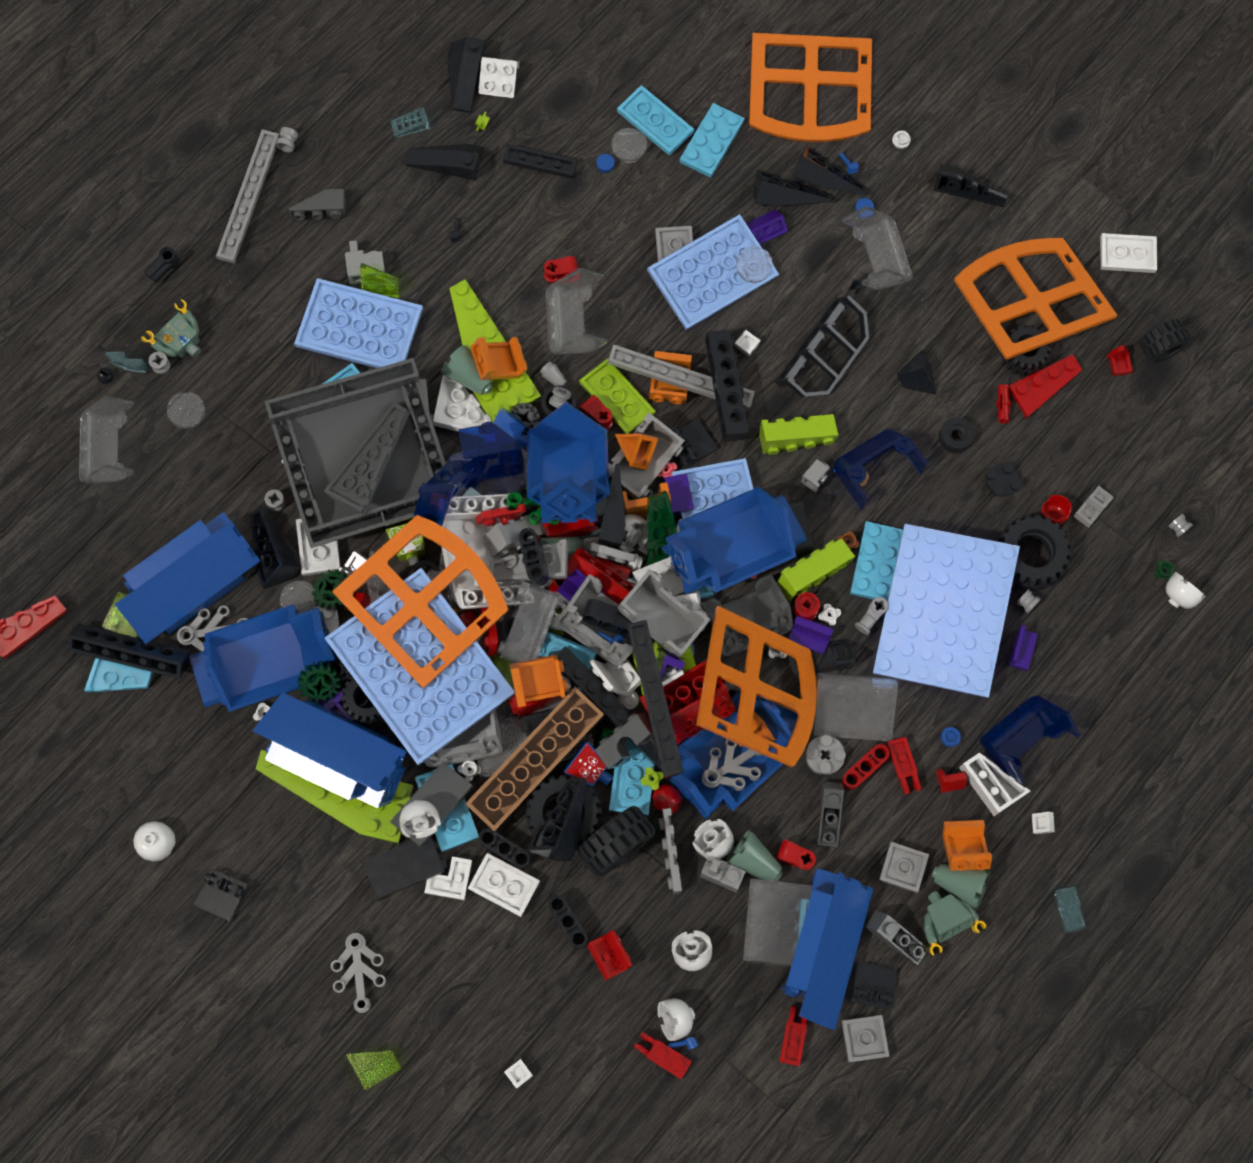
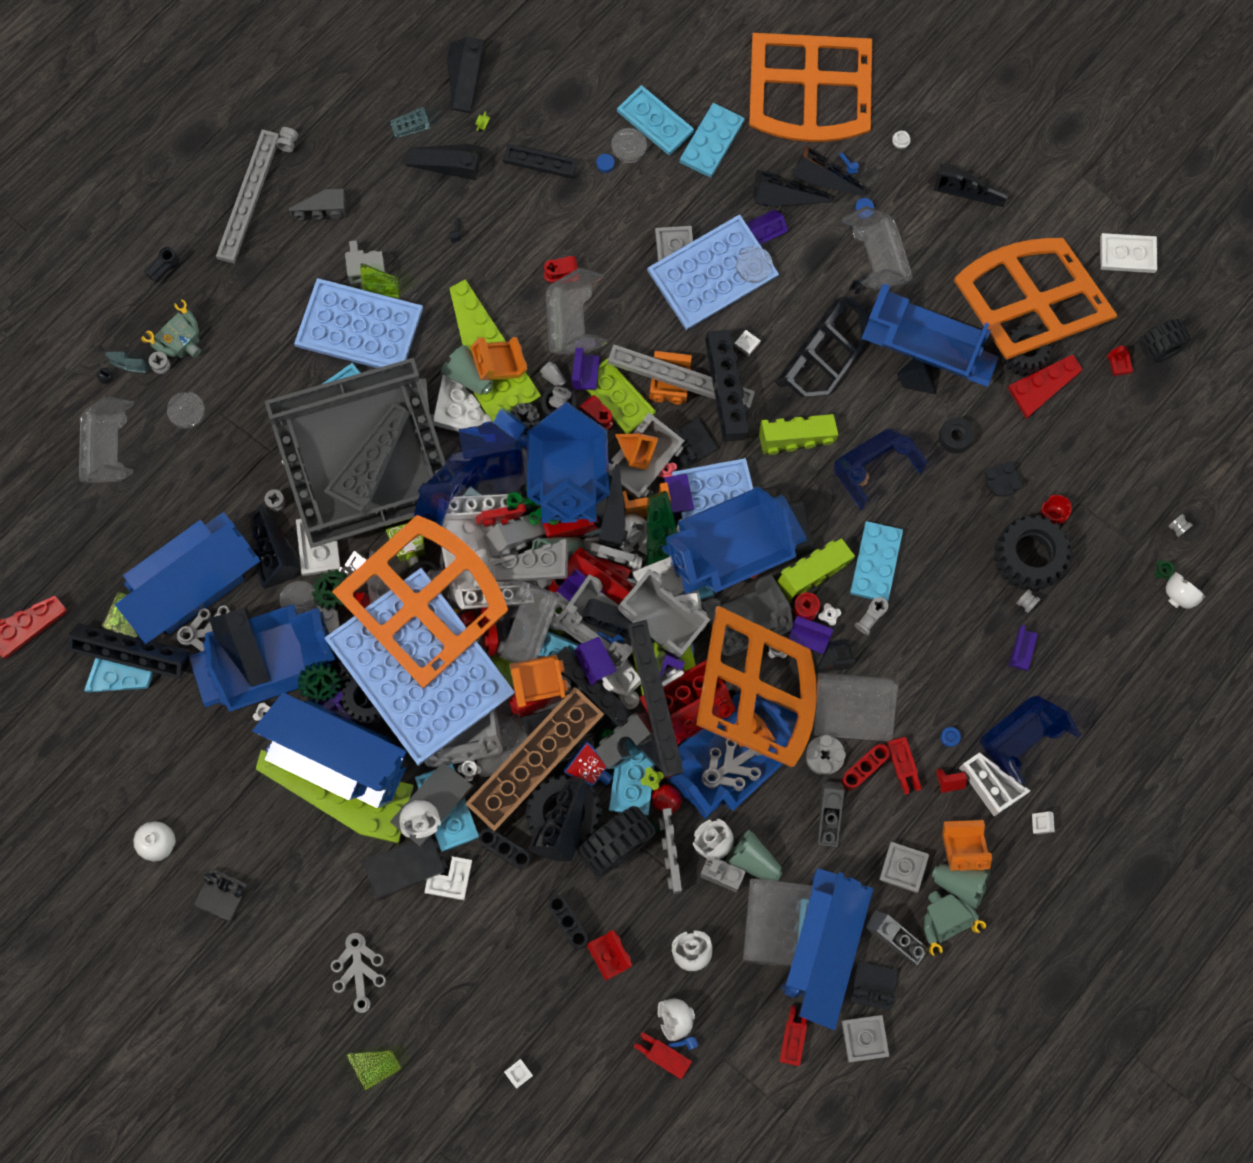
white plate [468,853,540,917] -> none
white bracket [479,57,520,98] -> none
black beam [519,528,549,586] -> none
red piece [776,840,816,870] -> none
light grey brick [801,459,830,493] -> none
dark orange plate [837,531,859,549] -> none
light blue plate [873,524,1020,698] -> none
red pin [996,384,1011,424] -> none
clear light blue slope [1055,886,1086,933] -> none
light grey slope [1074,486,1114,528] -> none
none -> black wedge [209,607,271,687]
none -> dark purple panel [572,347,600,390]
none -> dark purple panel [573,637,616,686]
none -> blue panel [862,283,999,387]

